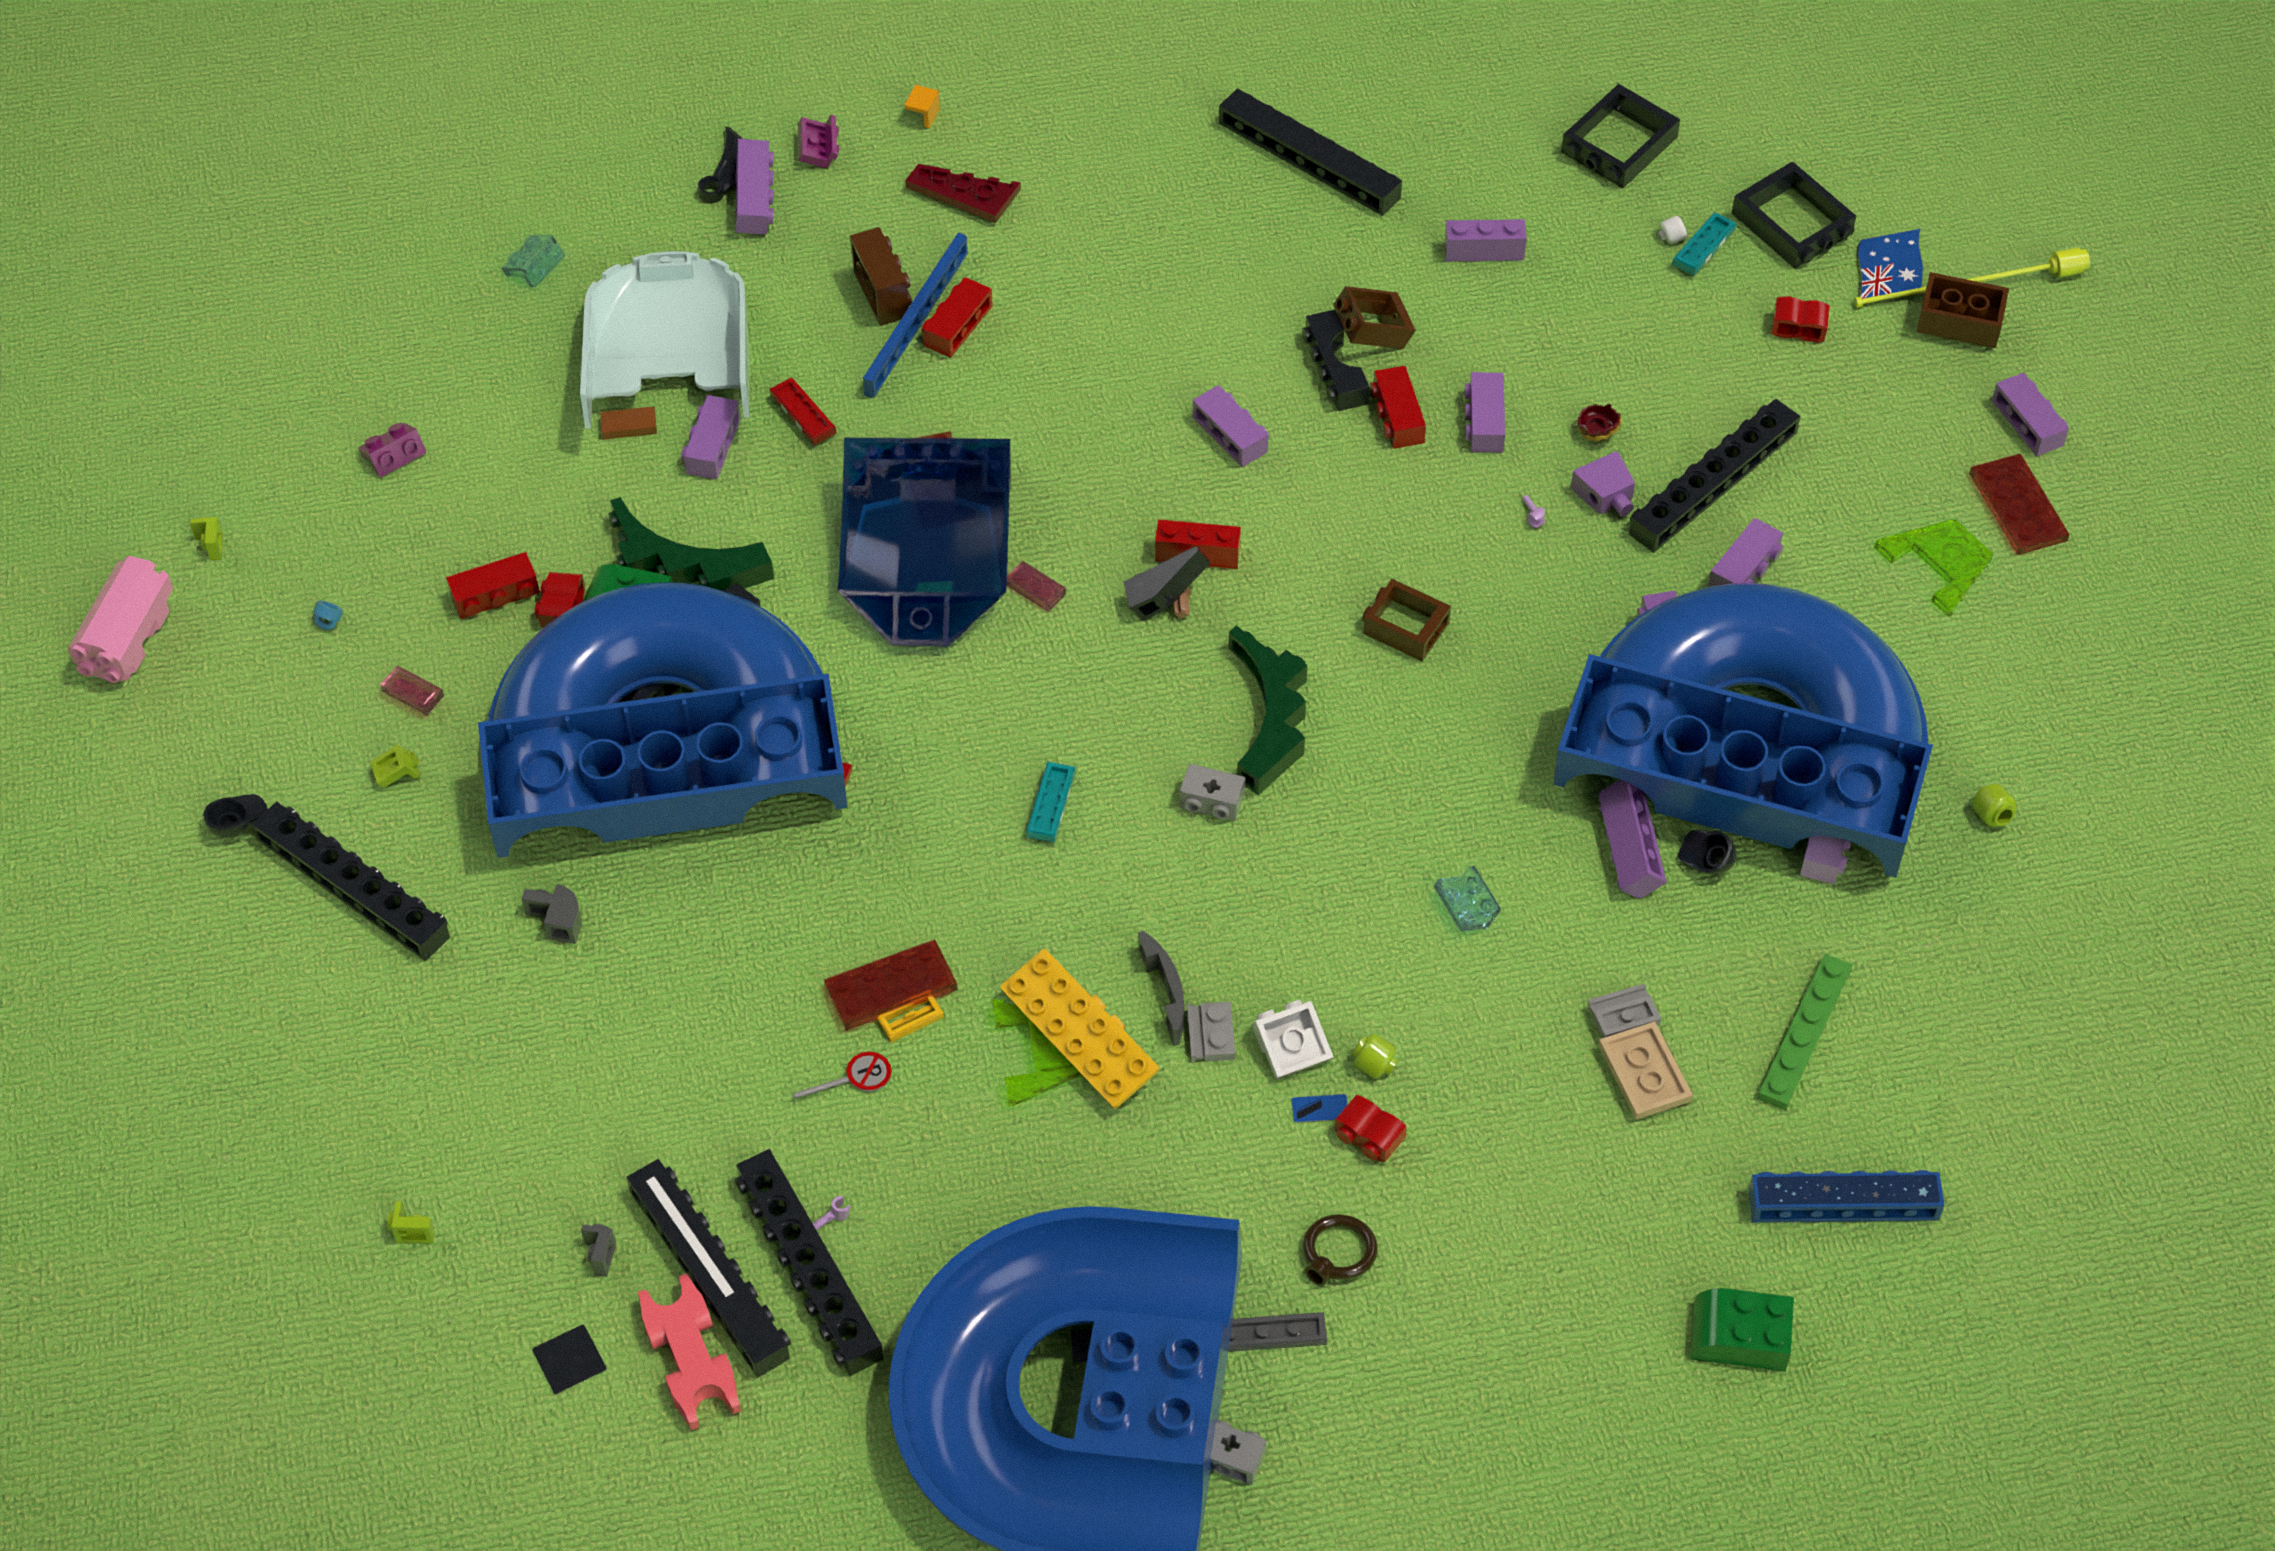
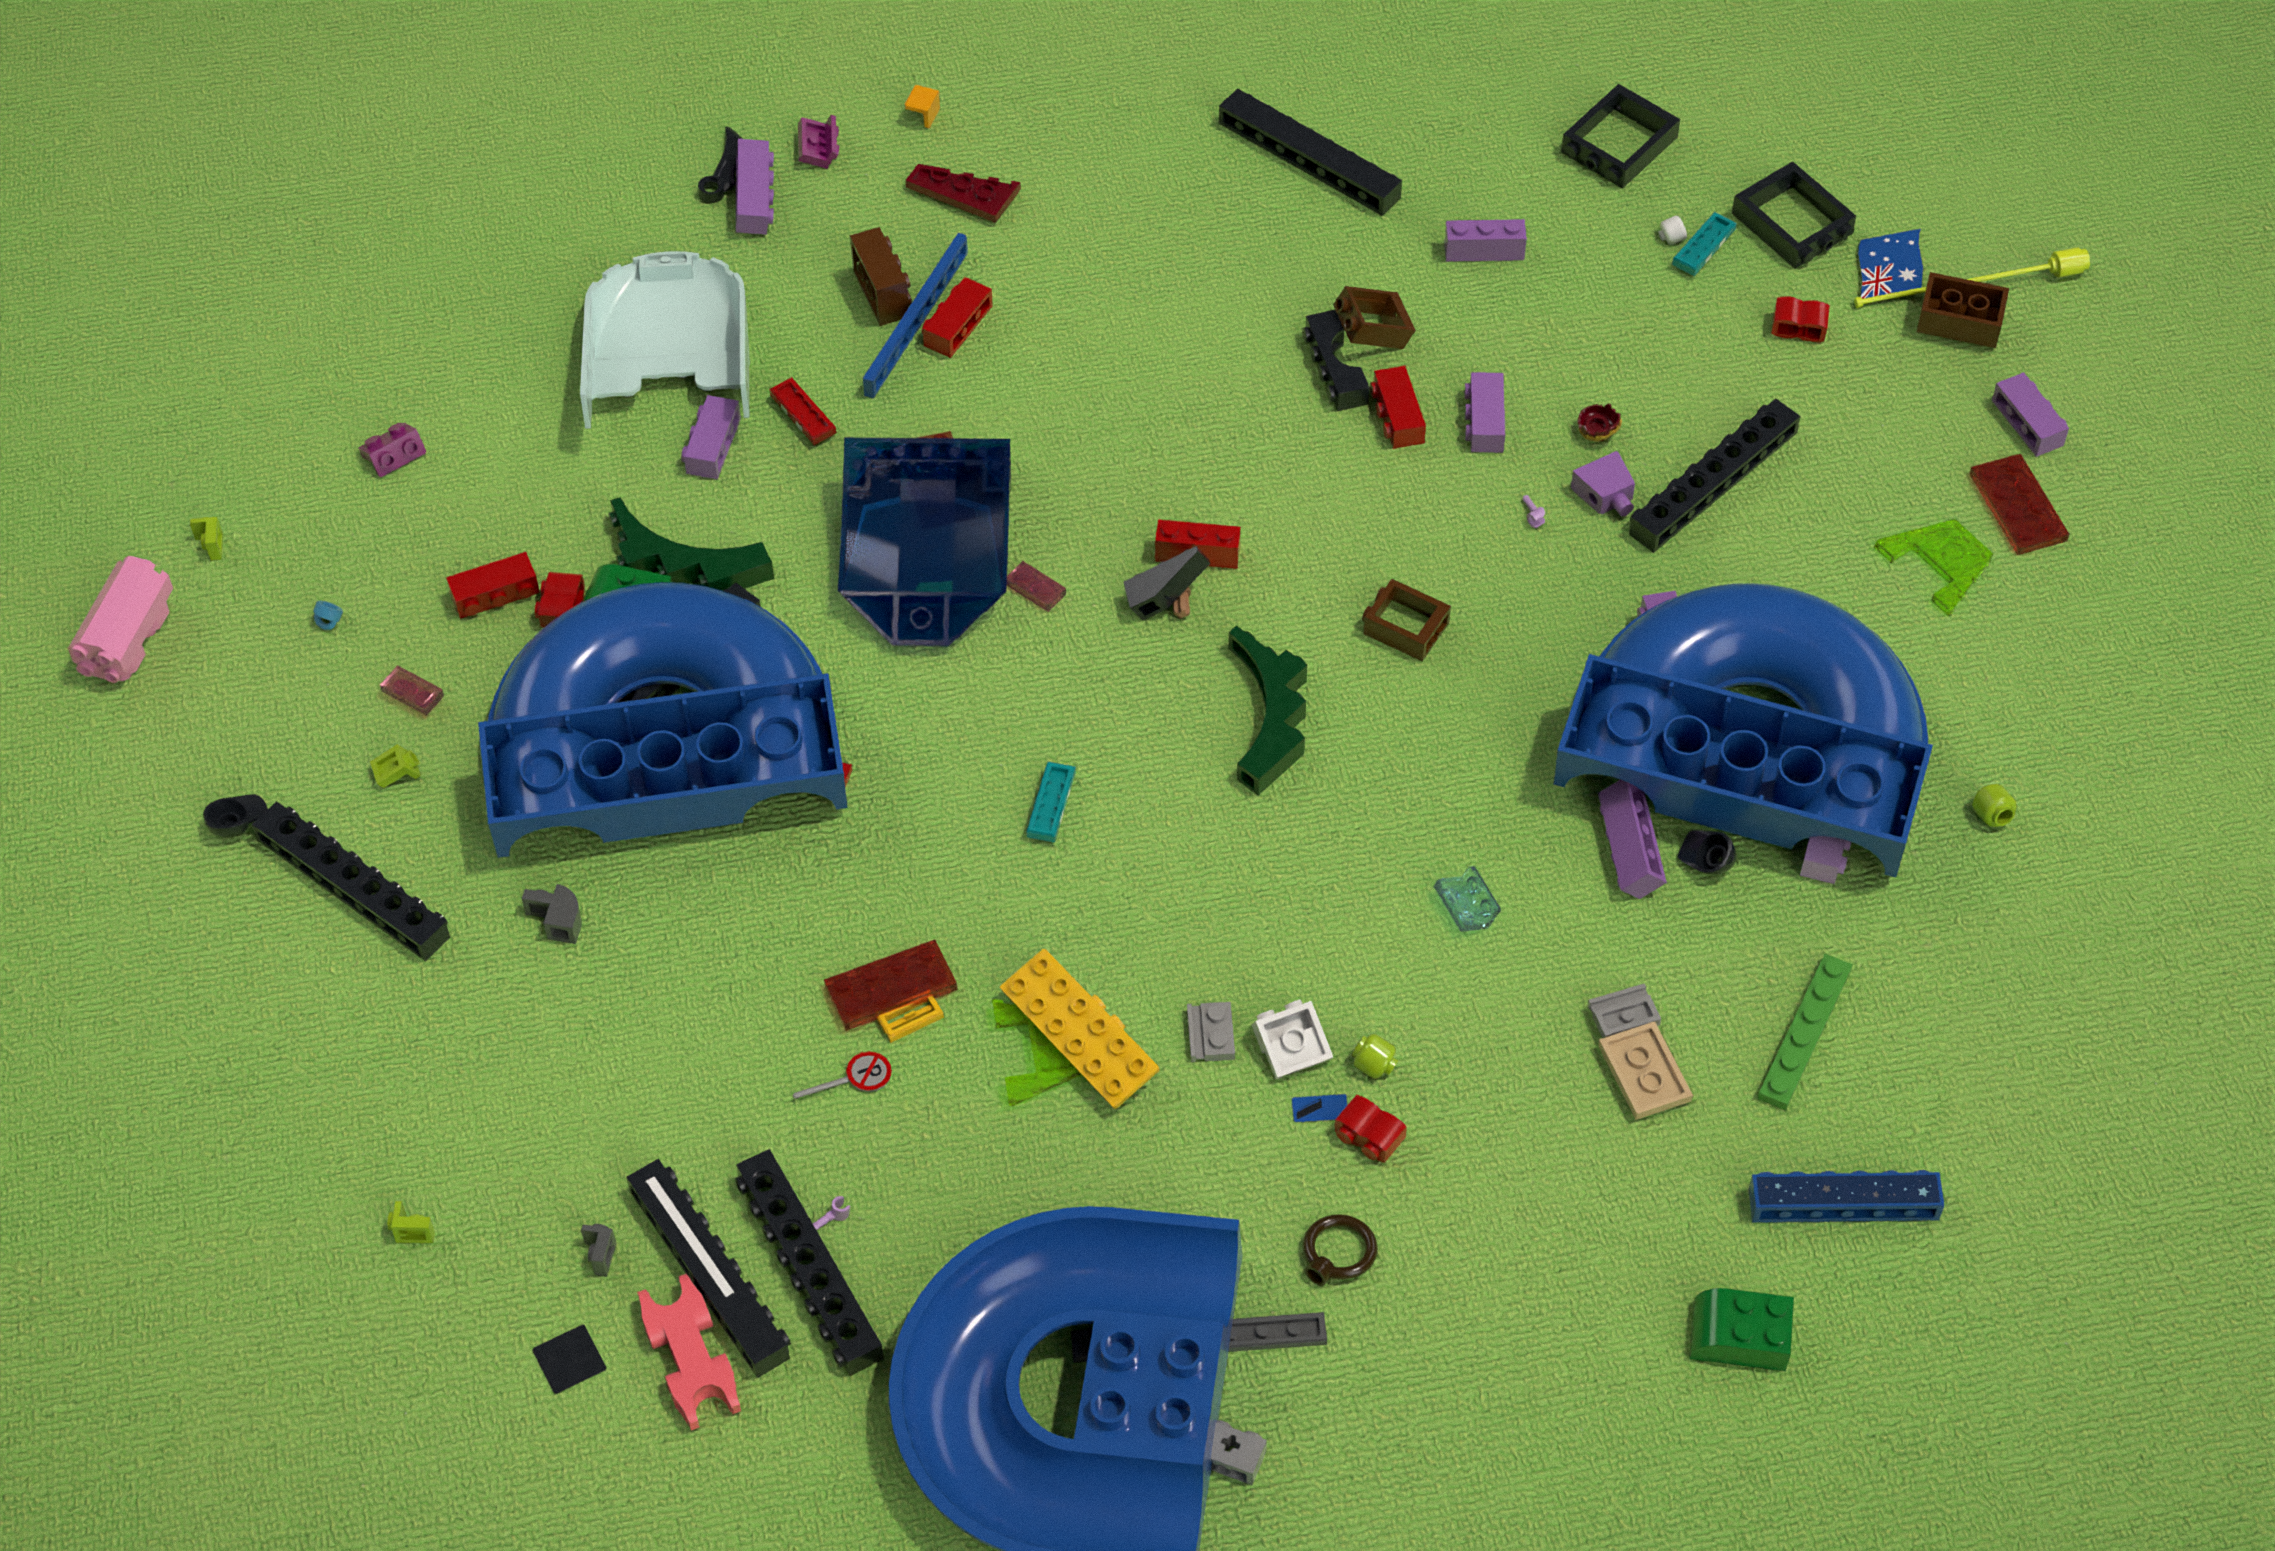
clear light blue bracket [501,234,565,288] -> none
dark orange tile [600,406,657,440] -> none
dark grey slope [1138,931,1184,1046] -> none
light grey brick [1180,764,1245,821] -> none
medium lavender brick [1192,385,1269,467] -> none
medium lavender brick [1708,518,1784,587] -> none

